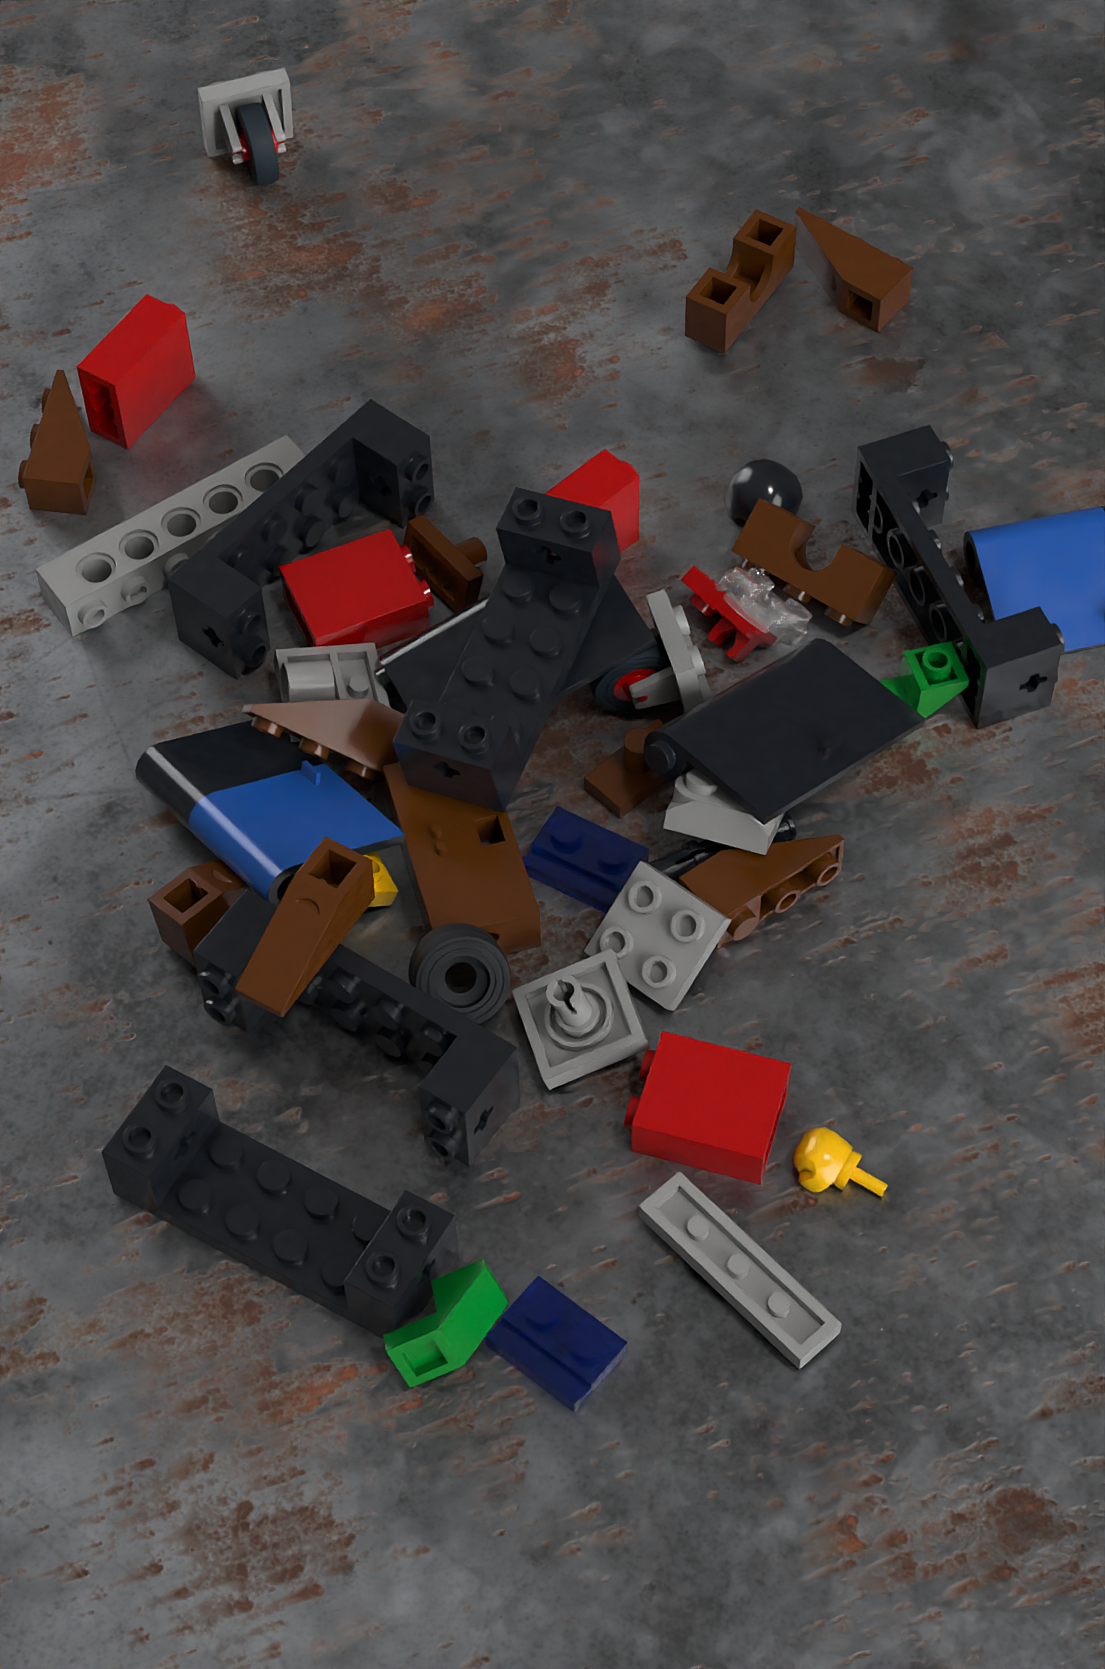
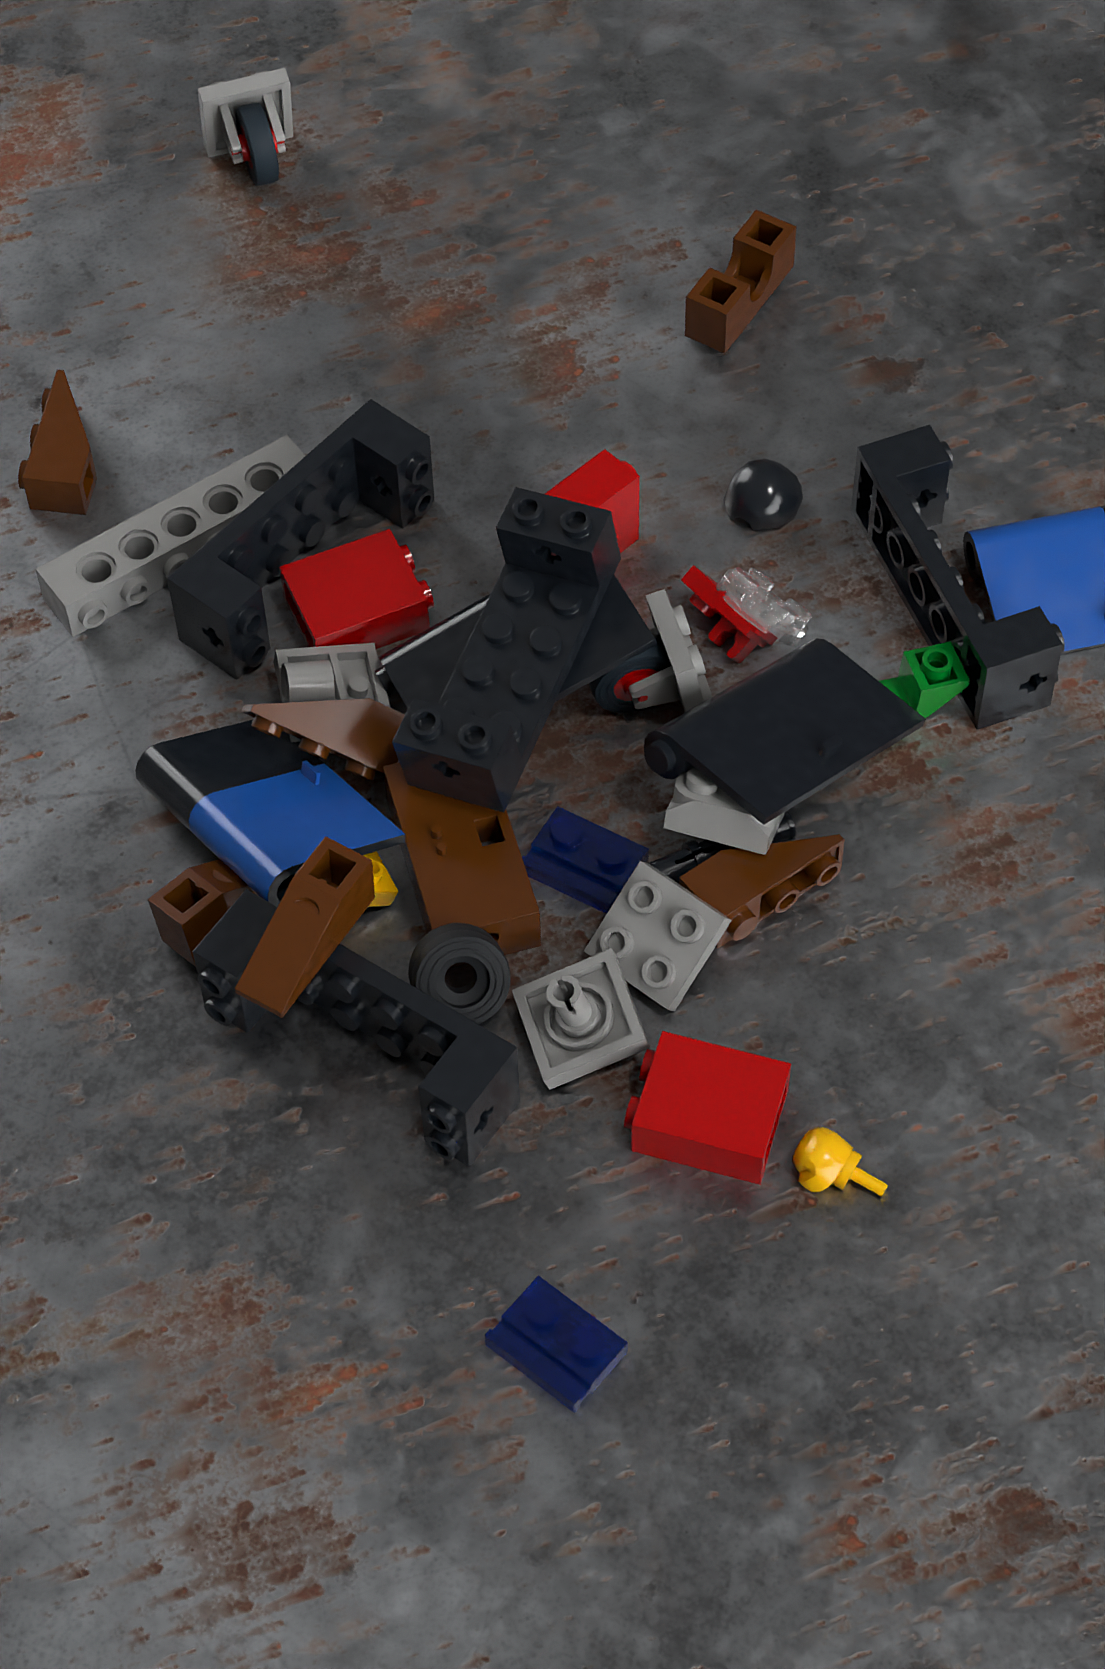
red brick [77,294,196,450] -> none
black plate [101,1065,459,1339] -> none
green slope [383,1259,509,1388] -> none
reddish brown tile [403,515,487,613] -> none
reddish brown tile [584,718,669,819] -> none
light grey plate [638,1171,842,1370] -> none
reddish brown arch [731,498,898,627] -> none
reddish brown slope [794,207,913,333] -> none

